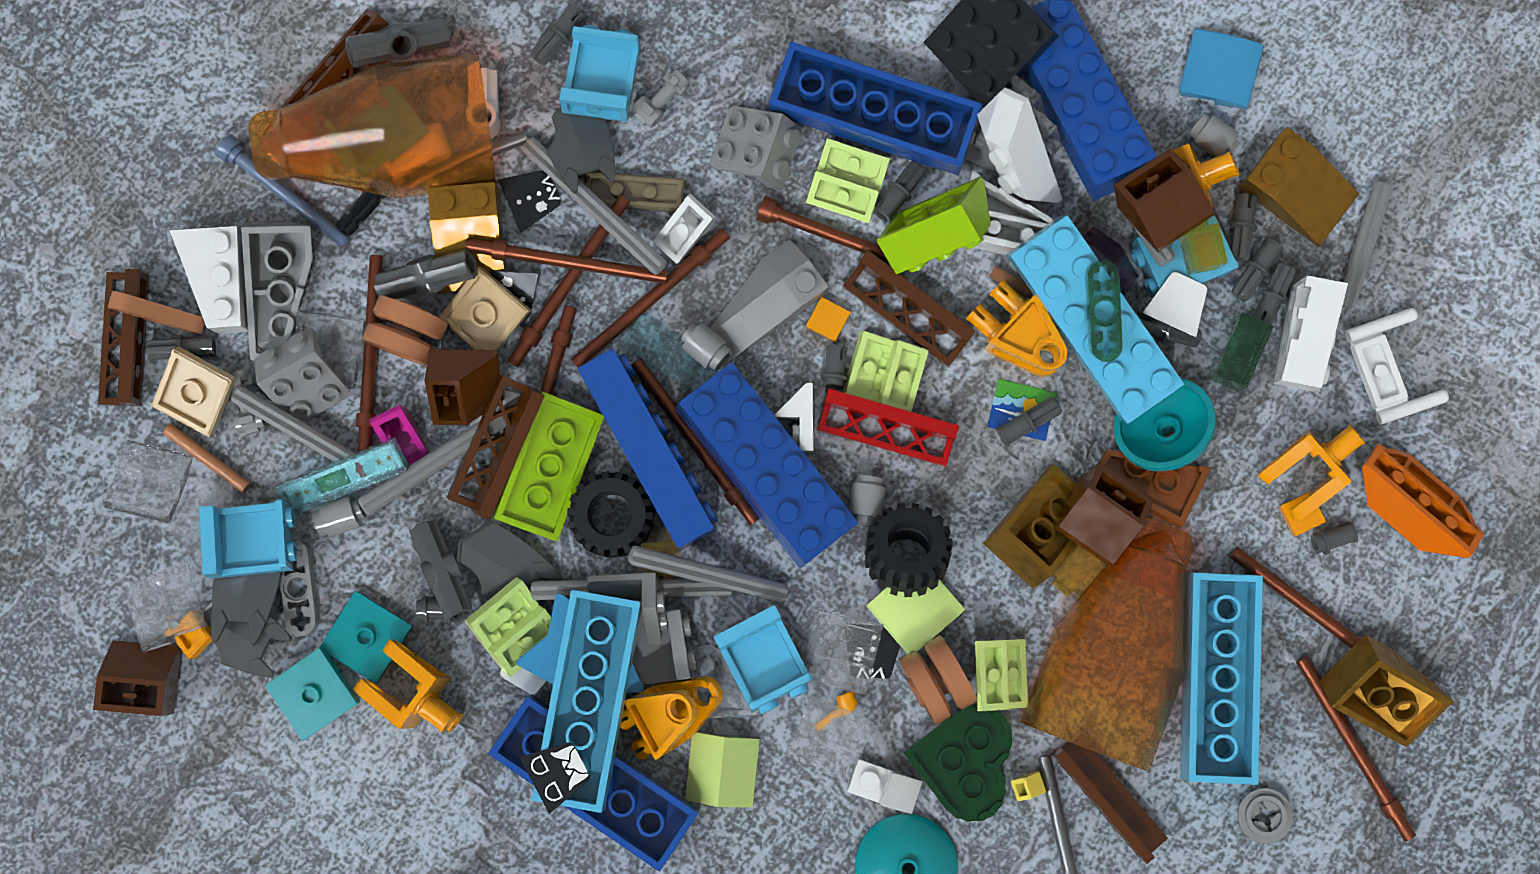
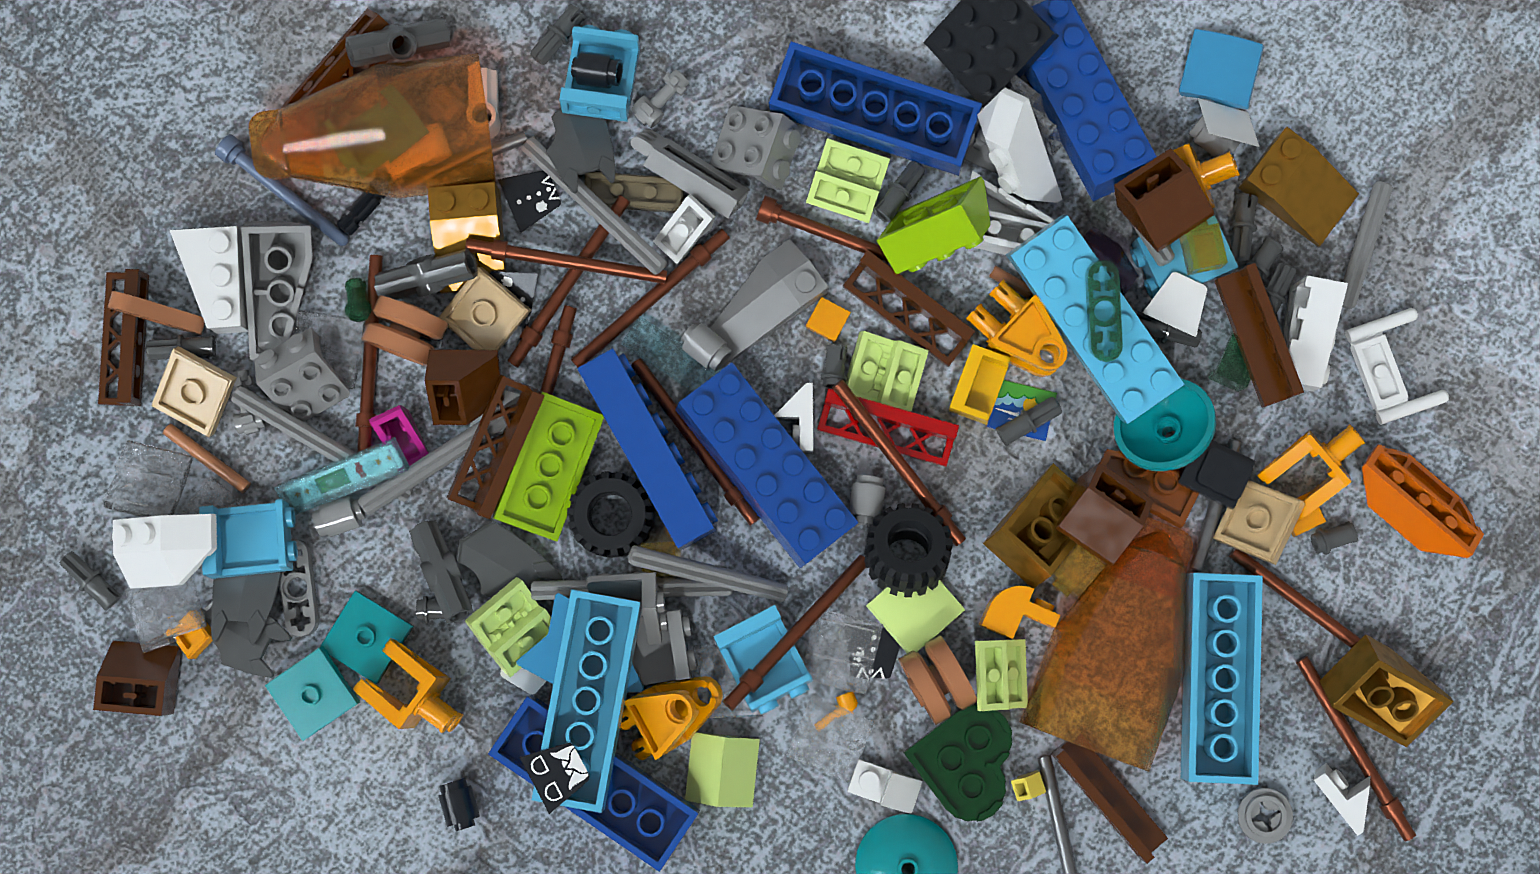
none -> dark grey axle [59,551,122,611]
none -> white wedge [112,514,217,589]
none -> clear green pin [344,278,372,322]
none -> black brick [438,778,480,831]
none -> black brick [571,51,623,89]
none -> light grey hinge [631,129,750,218]
none -> copper bar [723,555,866,711]
none -> copper bar [832,379,966,546]
none -> yellow panel [949,344,1011,425]
none -> light orange brick [978,586,1061,639]
none -> black piece [1177,440,1255,510]
none -> flat silver bar [1190,439,1242,571]
none -> white sticker [1198,98,1259,147]
none -> tan plate [1213,480,1305,565]
none -> reddish brown fence [1214,263,1304,408]
none -> white slope [1314,763,1371,836]

